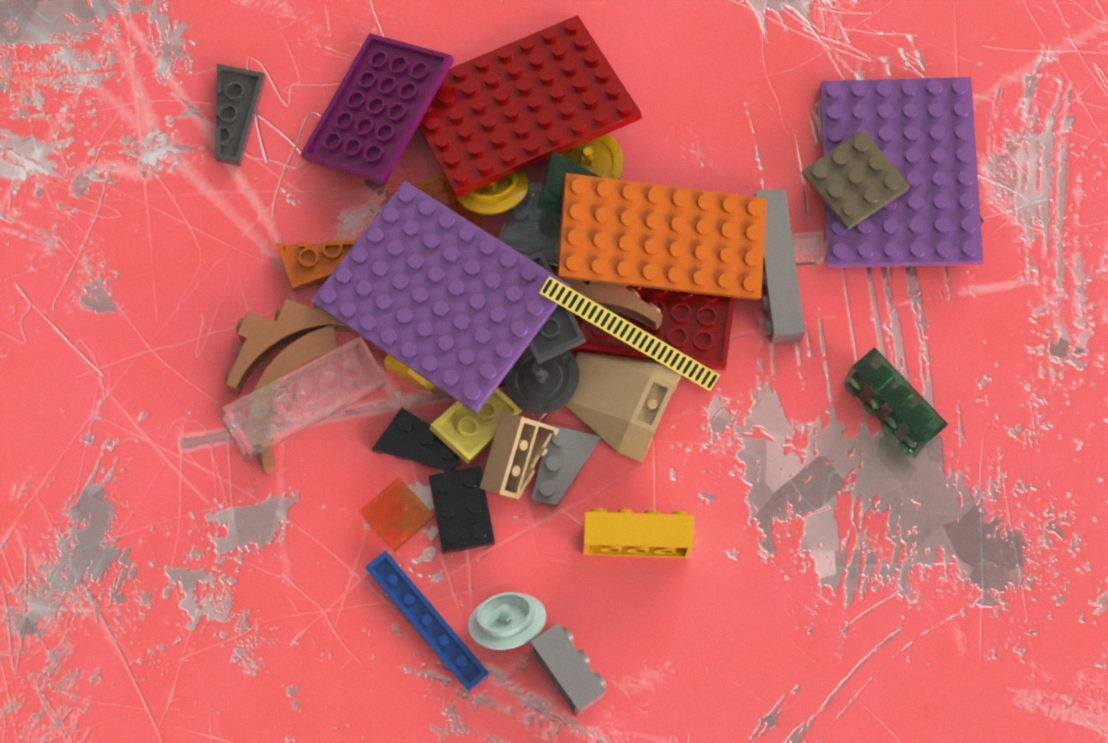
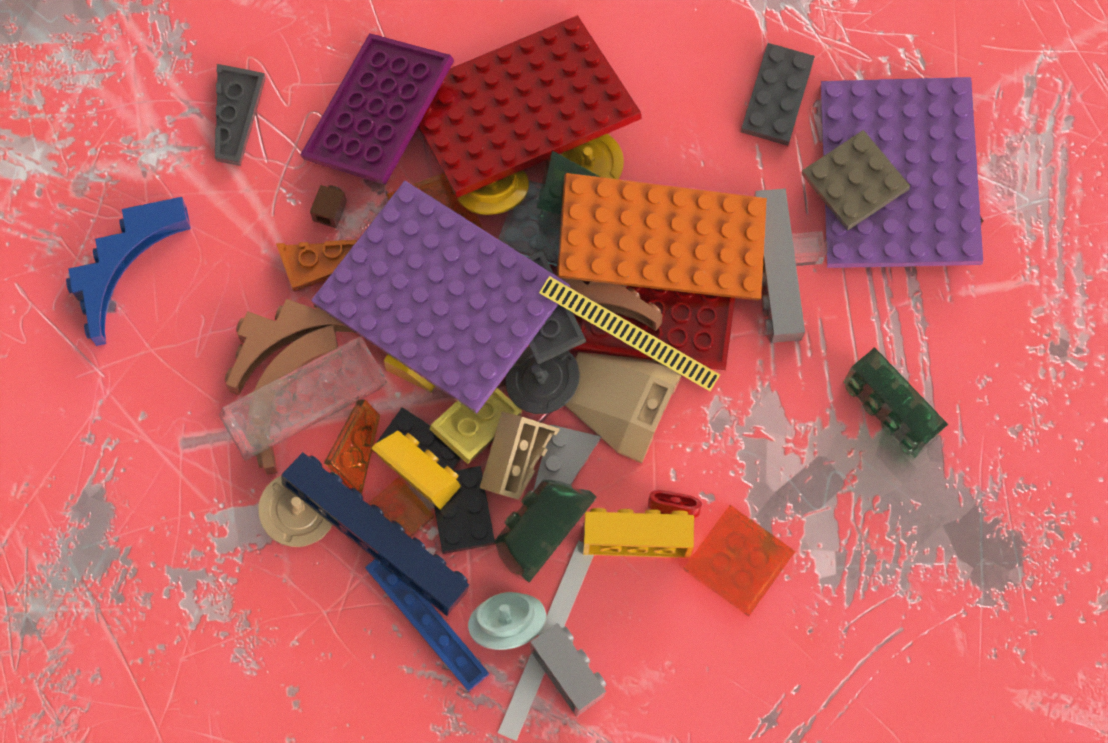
none -> blue arch [66,197,191,346]
none -> tan piece [258,476,332,547]
none -> dark blue brick [281,452,470,616]
none -> reddish brown brick [310,185,347,229]
none -> clear orange wing [324,399,380,494]
none -> yellow slope [372,431,461,510]
none -> clear green windscreen [495,479,597,583]
none -> white sticker [498,540,594,741]
none -> red plate [648,490,702,518]
none -> clear orange plate [683,505,796,617]
none -> dark grey plate [741,43,815,146]

